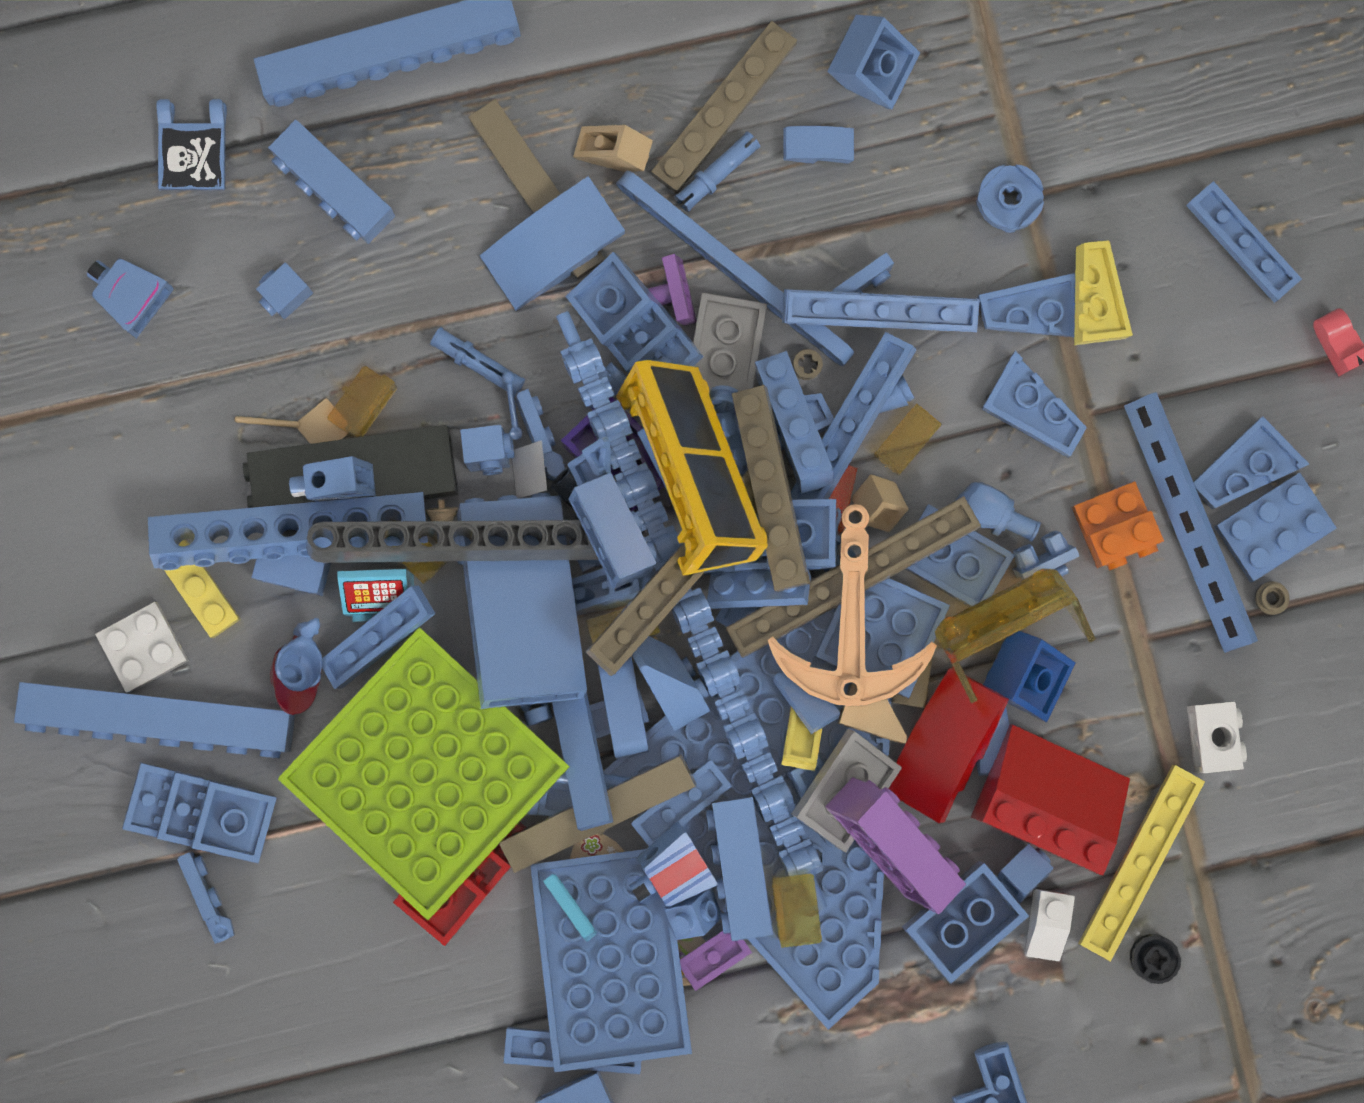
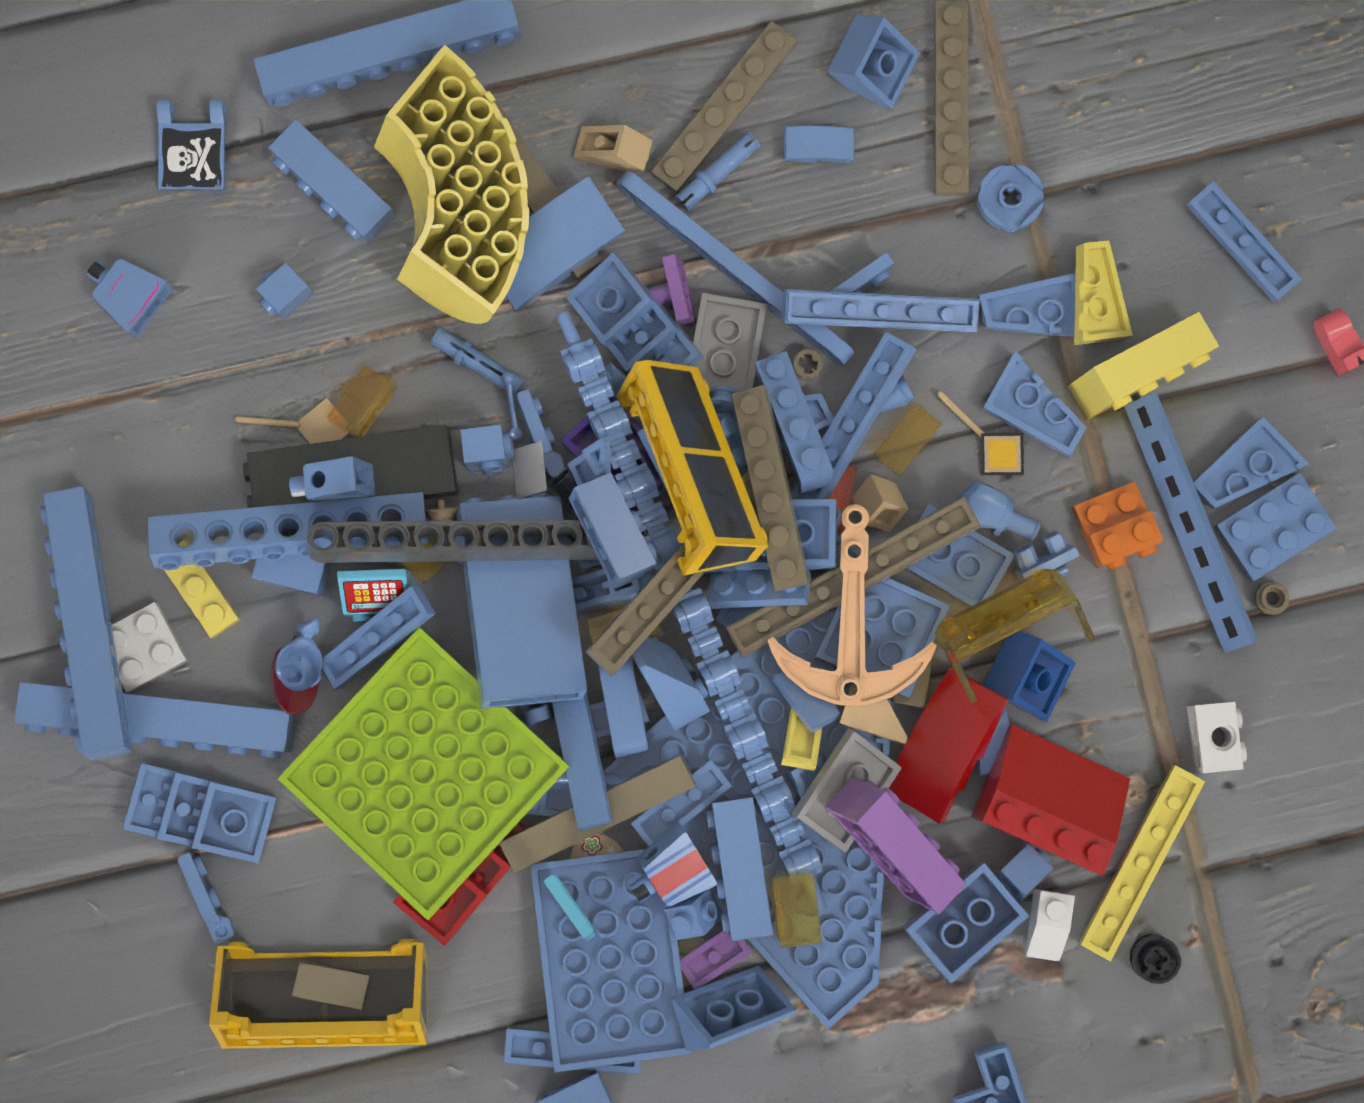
none -> medium blue brick [40,486,132,761]
none -> windscreen [209,939,427,1049]
none -> dark tan slope [292,960,370,1010]
none -> light yellow brick [374,45,529,324]
none -> medium blue slope [672,965,797,1050]
none -> dark tan plate [934,1,969,196]
none -> piece [937,391,1024,476]
none -> light yellow wedge [1067,312,1219,420]

